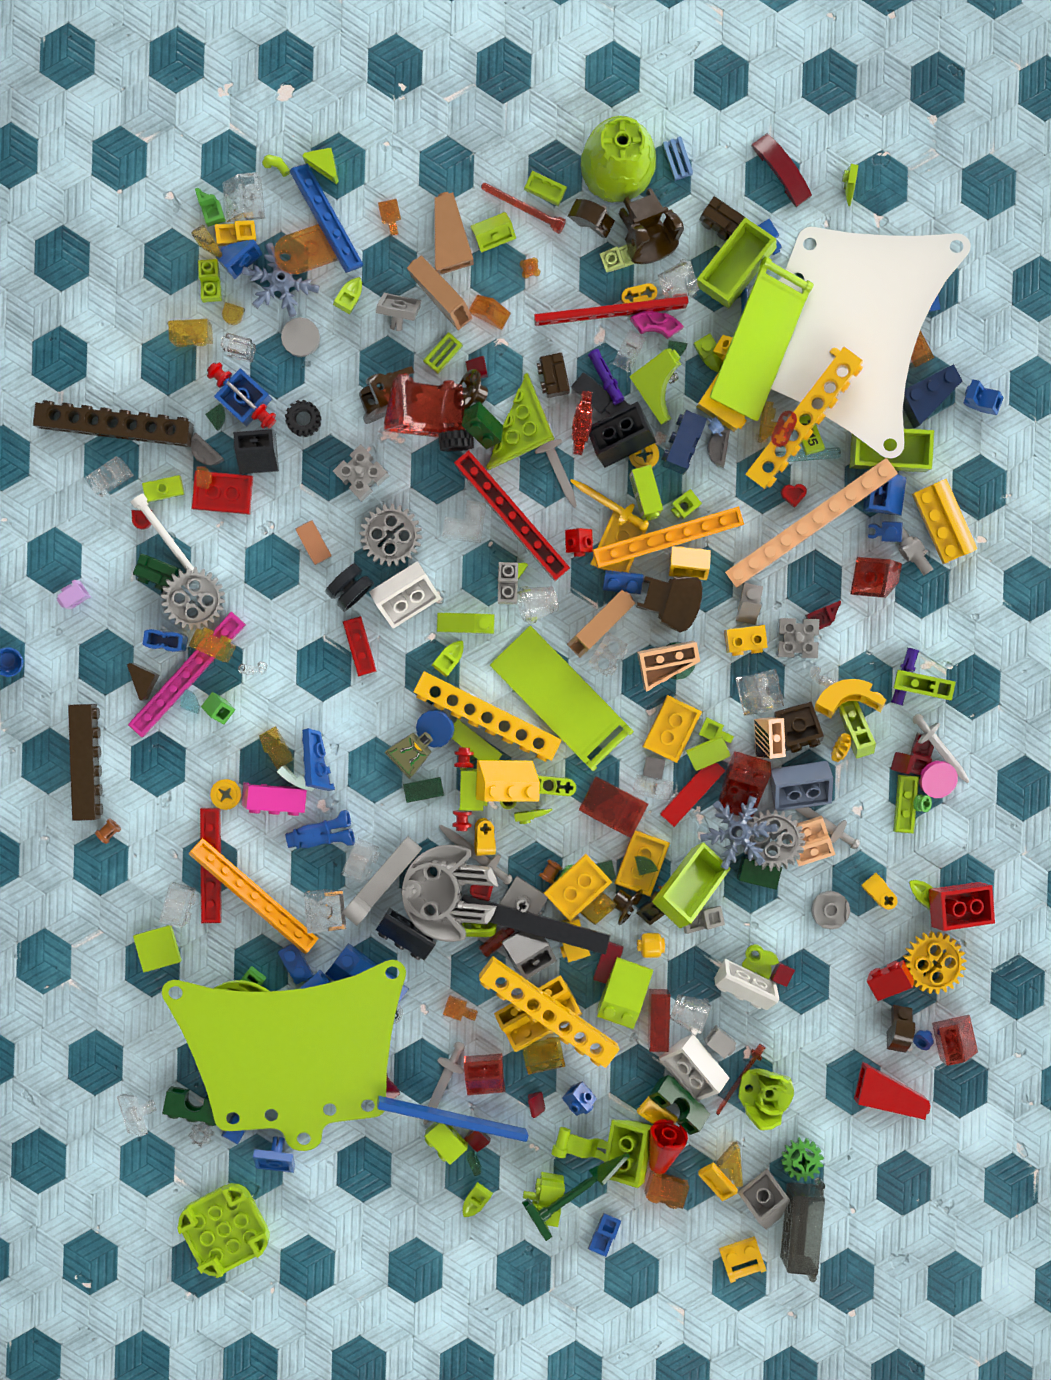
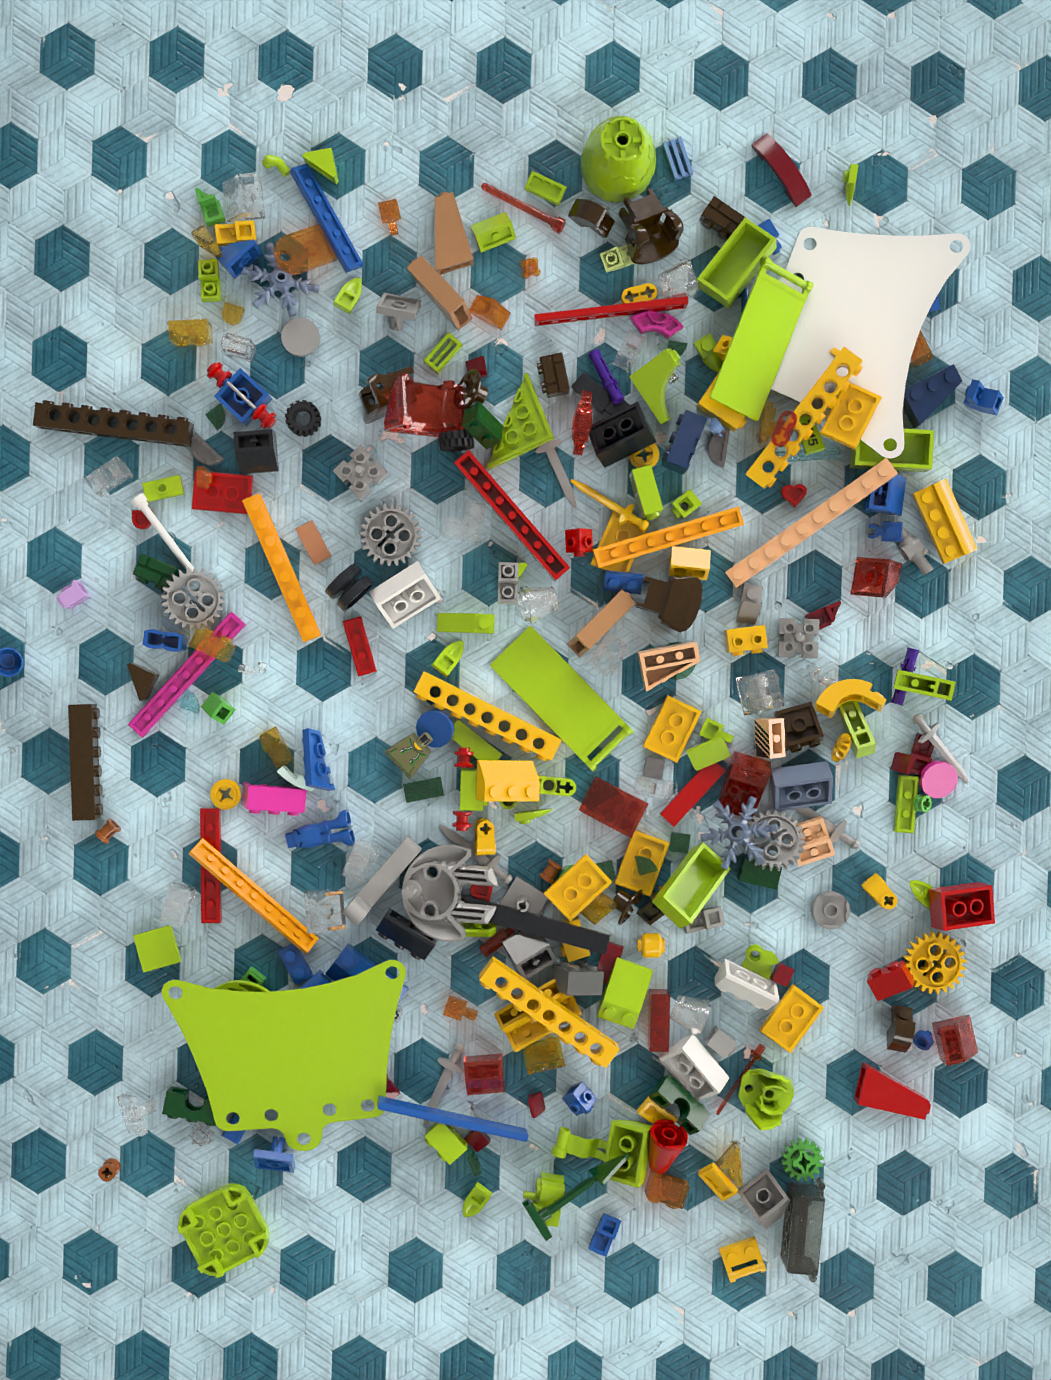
none -> dark orange bush [98,1158,121,1182]
none -> light orange plate [242,493,321,643]
none -> dark grey slope [552,961,604,996]
none -> clear green tile [669,832,690,854]
none -> yellow tile [759,984,824,1053]
none -> yellow tile [820,382,882,450]

